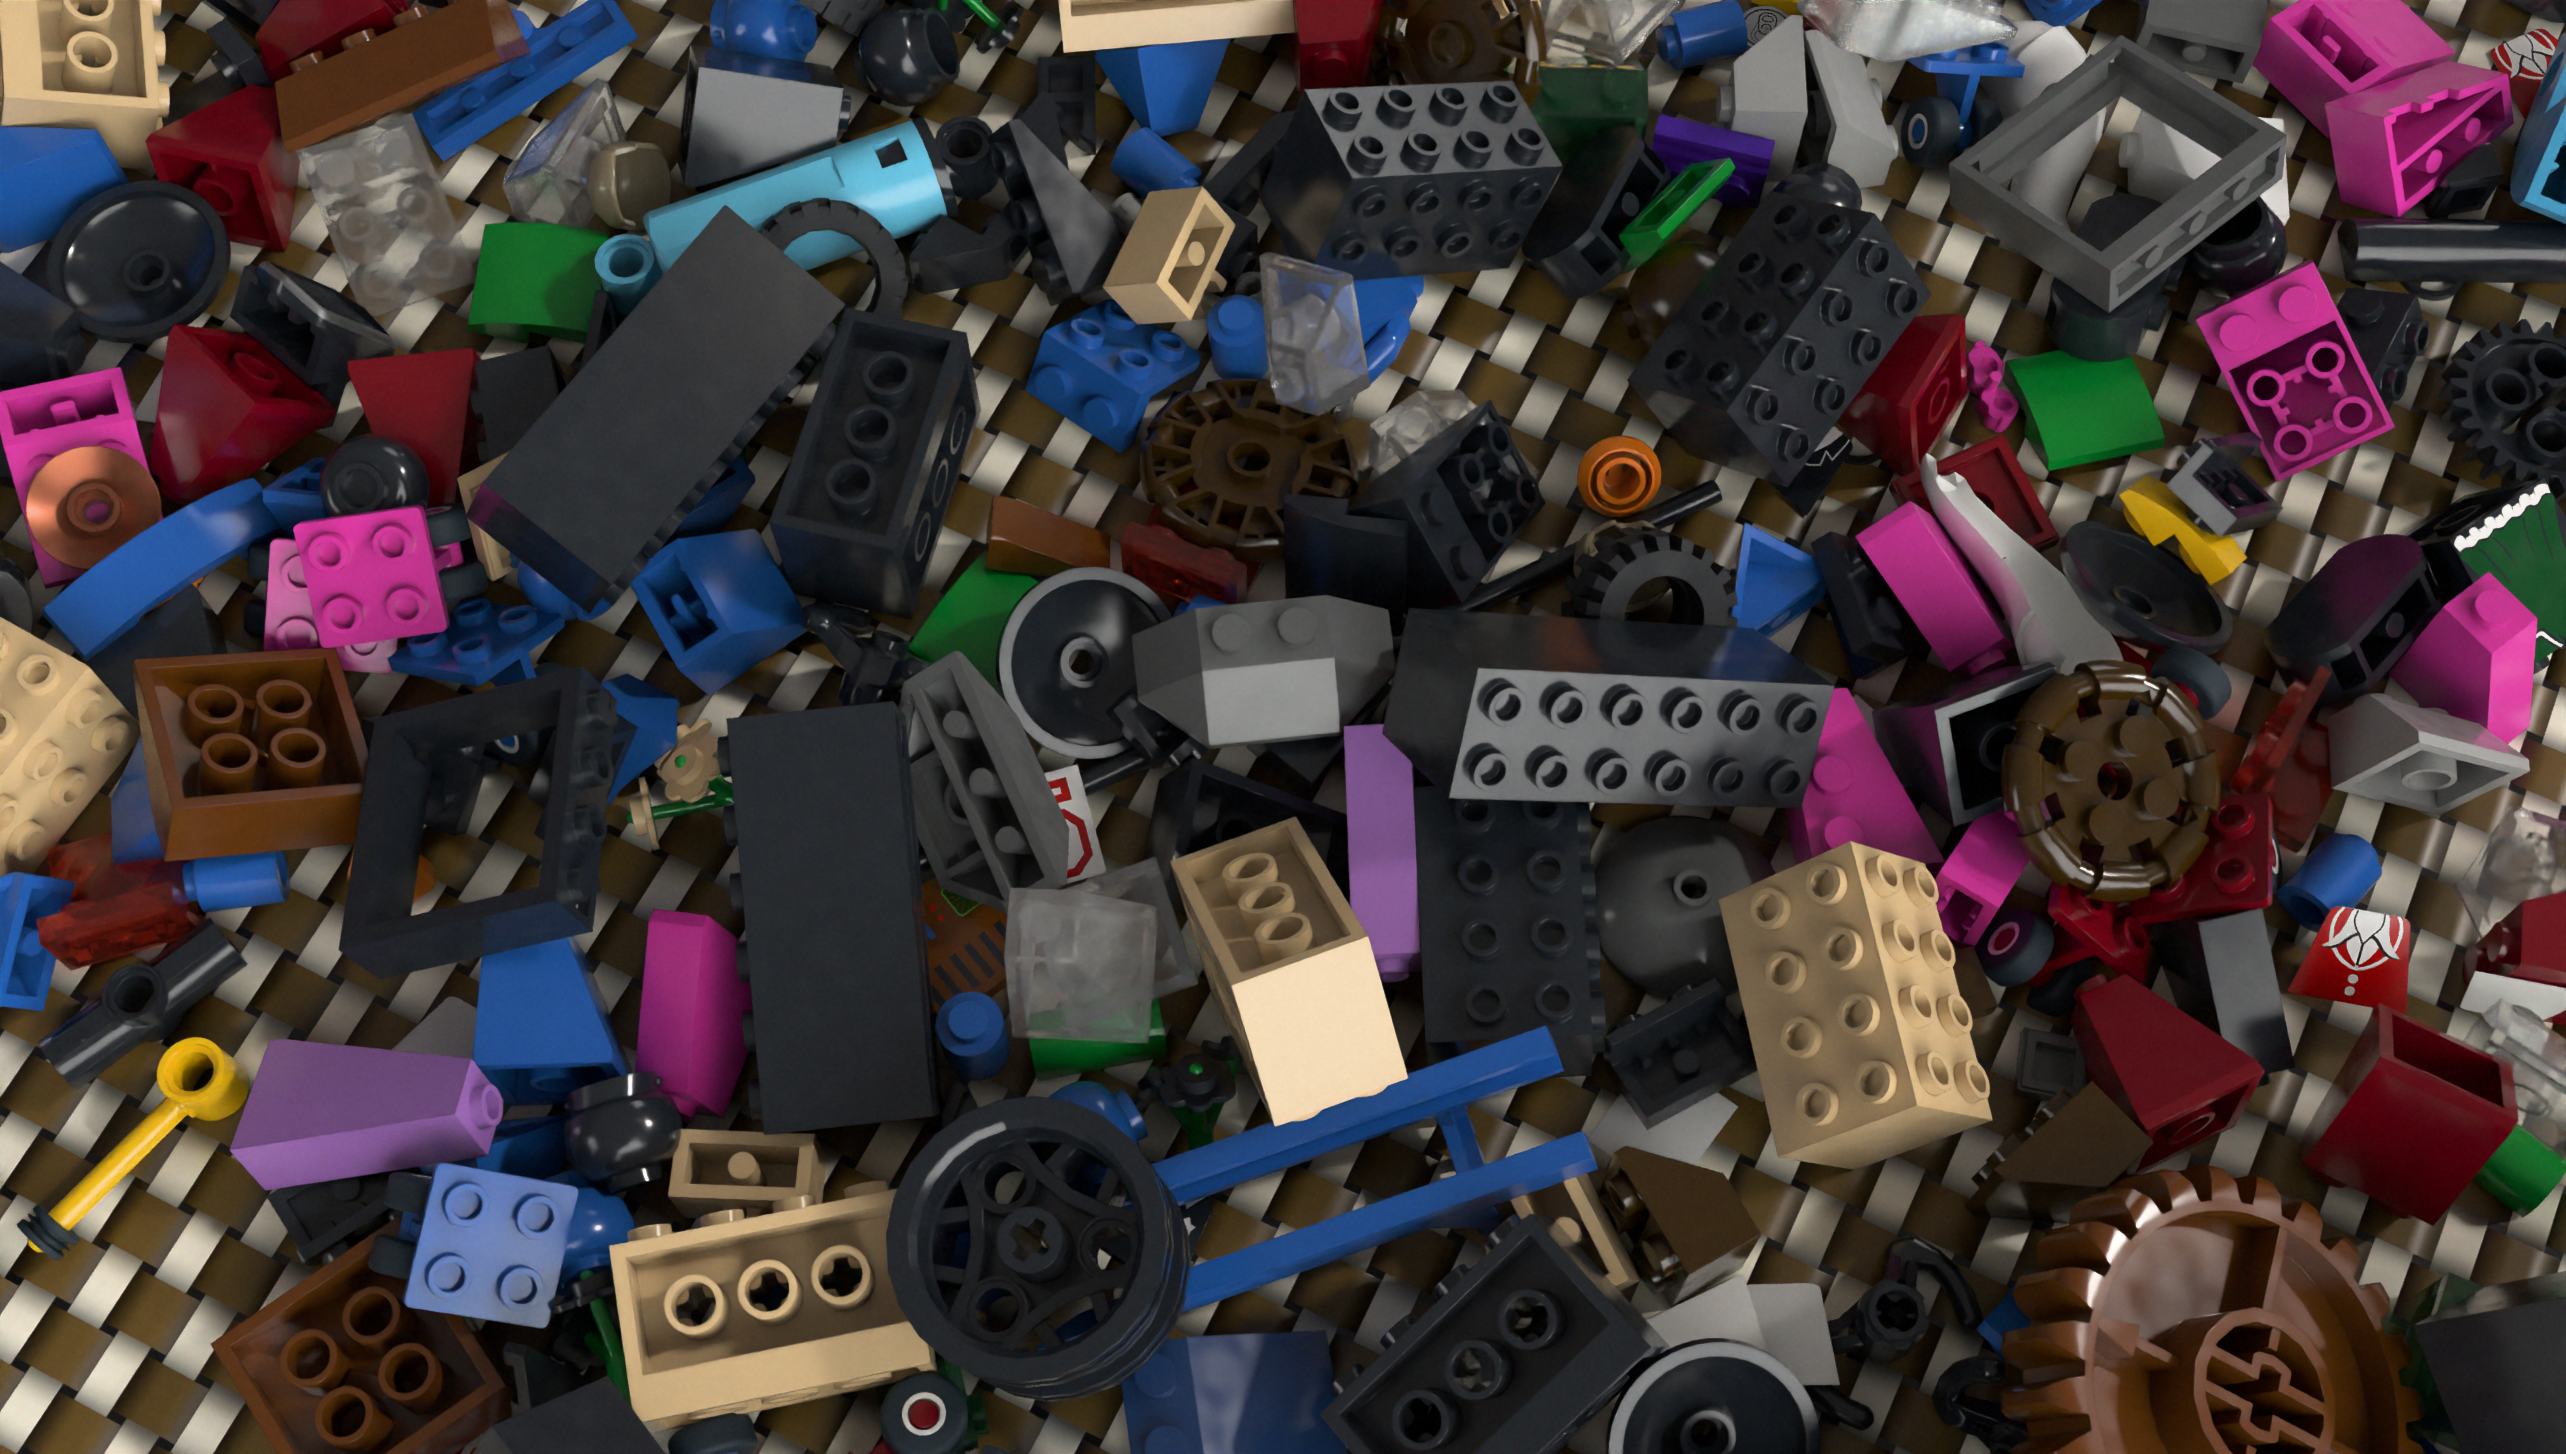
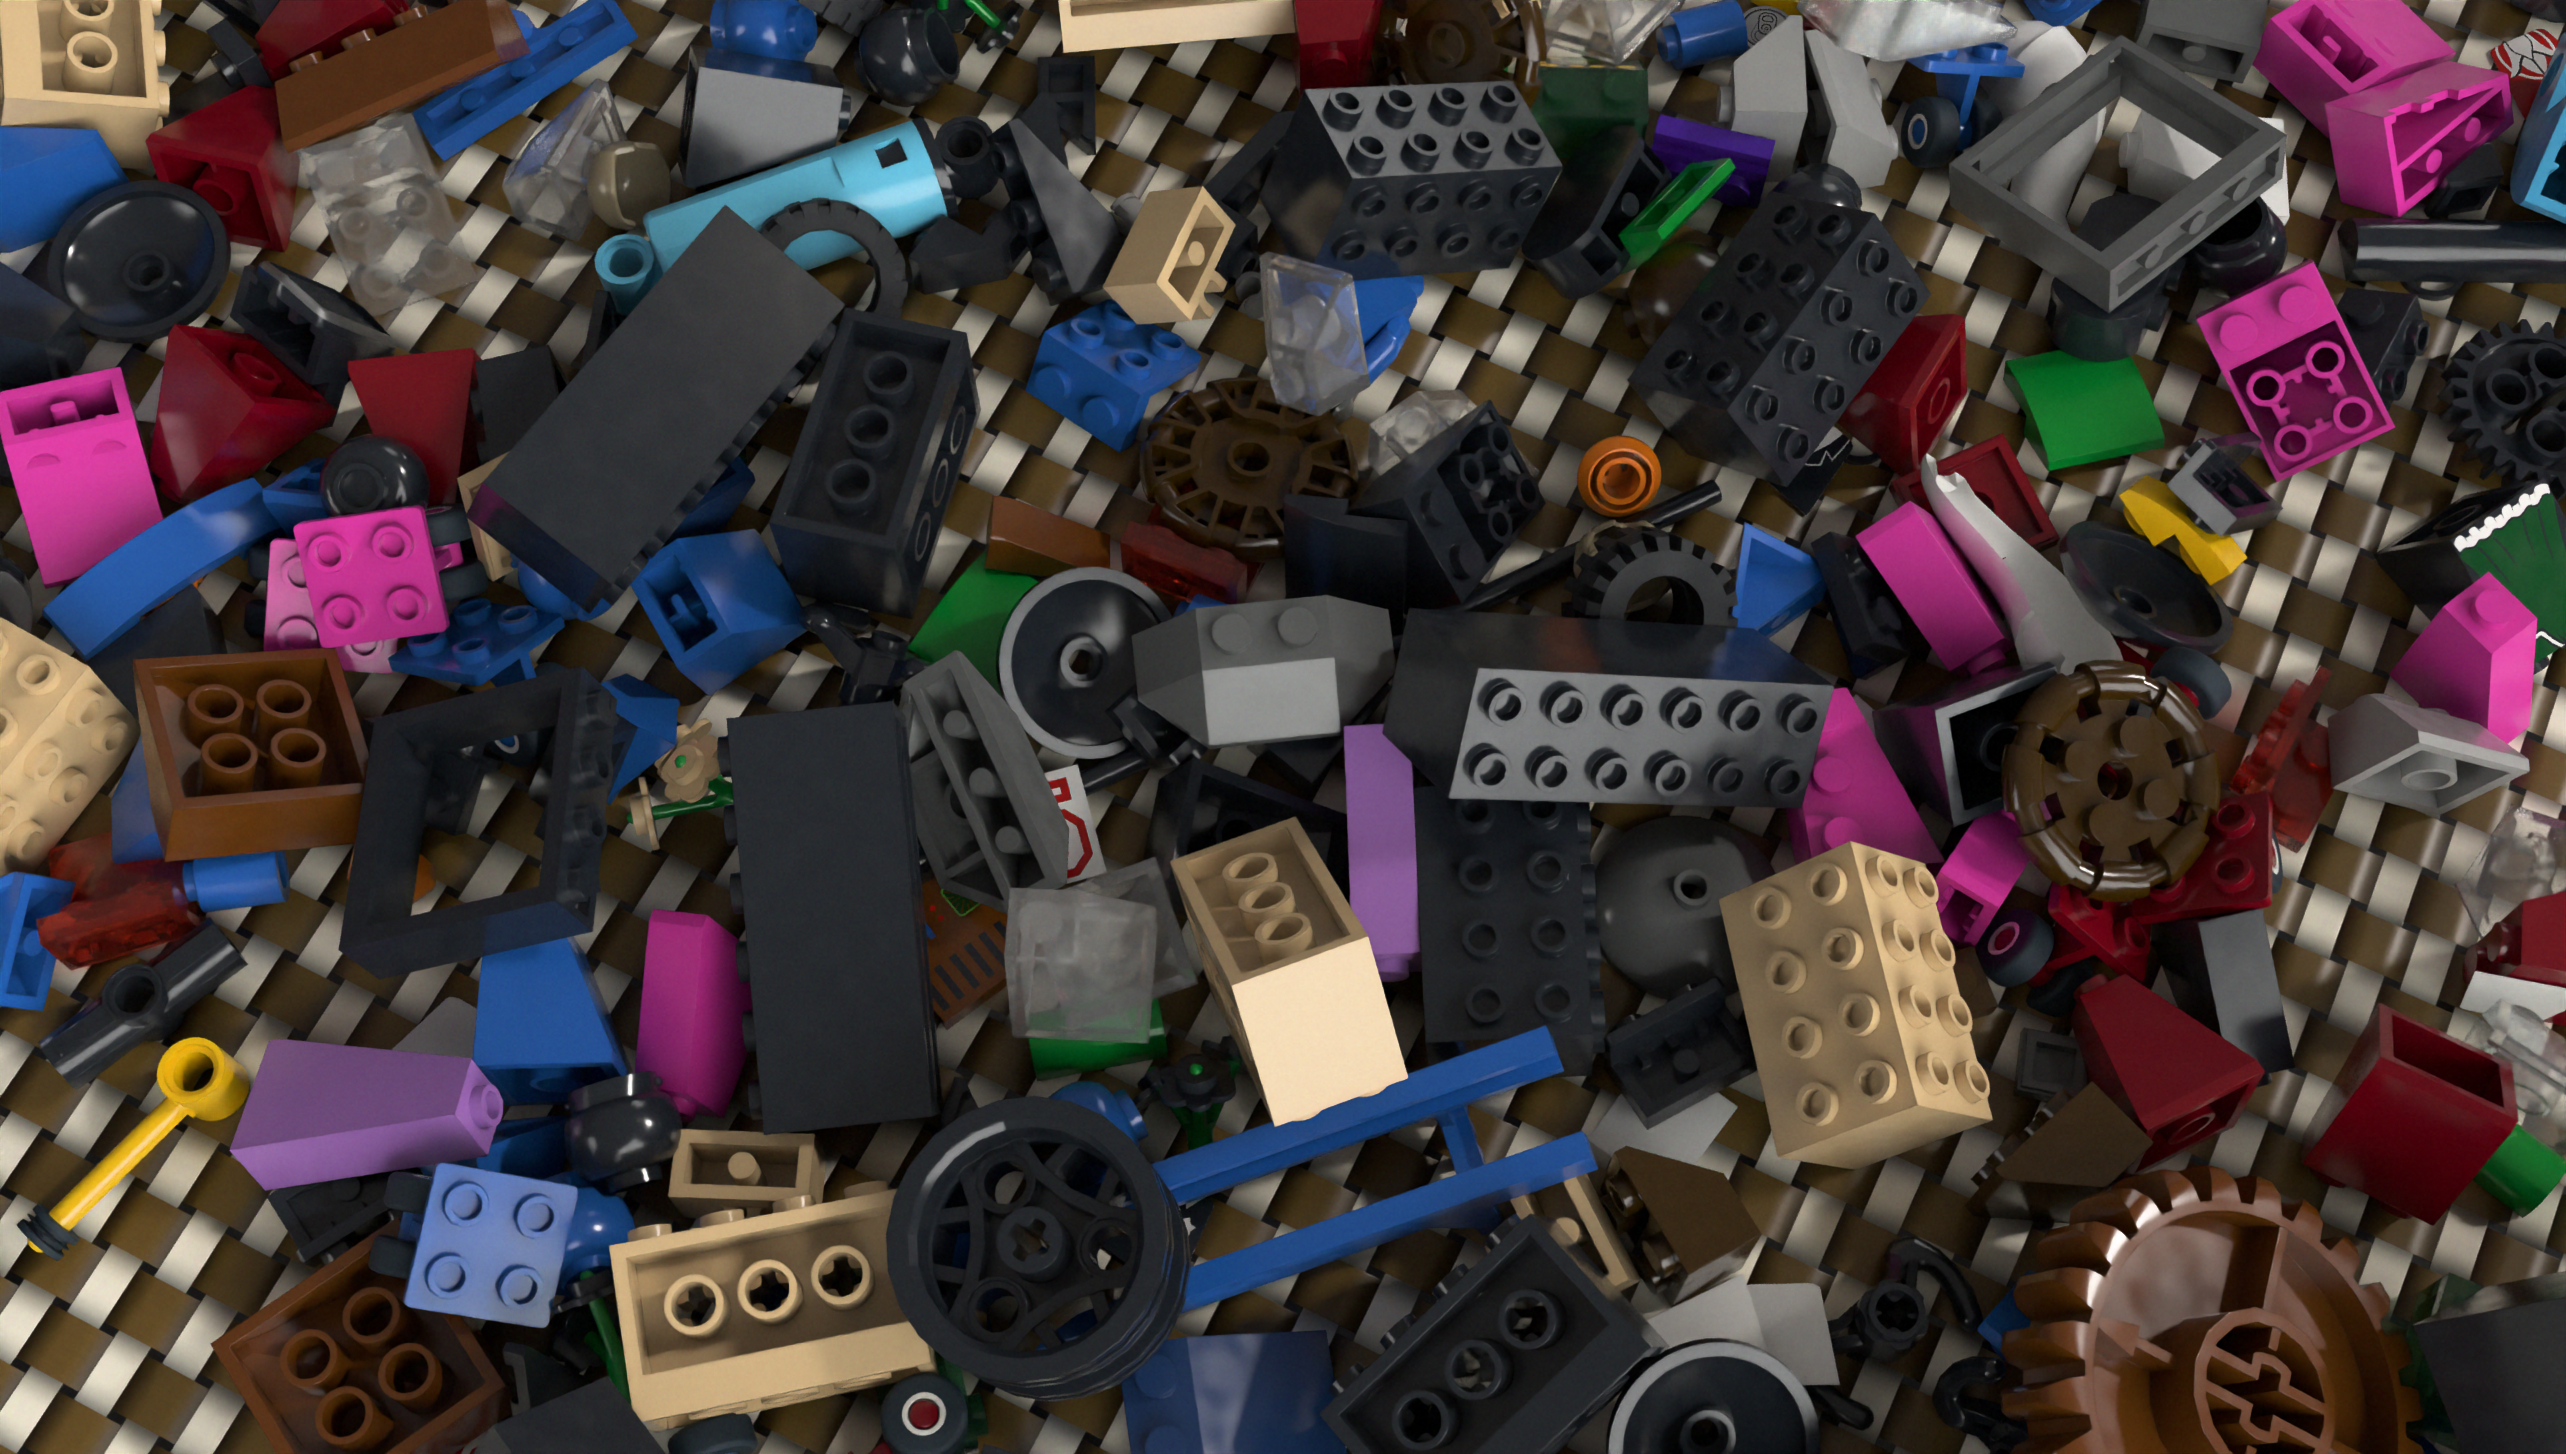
copper dish [26,446,161,570] -> none
green slope [466,222,609,344] -> none
blue brick [936,992,1011,1081] -> none
blue slope [1095,38,1231,137] -> none
blue brick [1111,127,1202,200] -> none
blue brick [1207,295,1272,379] -> none
dark pink piece [1966,340,2018,432] -> none
black brick [2263,534,2444,706] -> none
blue brick [2278,833,2382,933] -> none
red sticker [2287,906,2411,1014] -> none

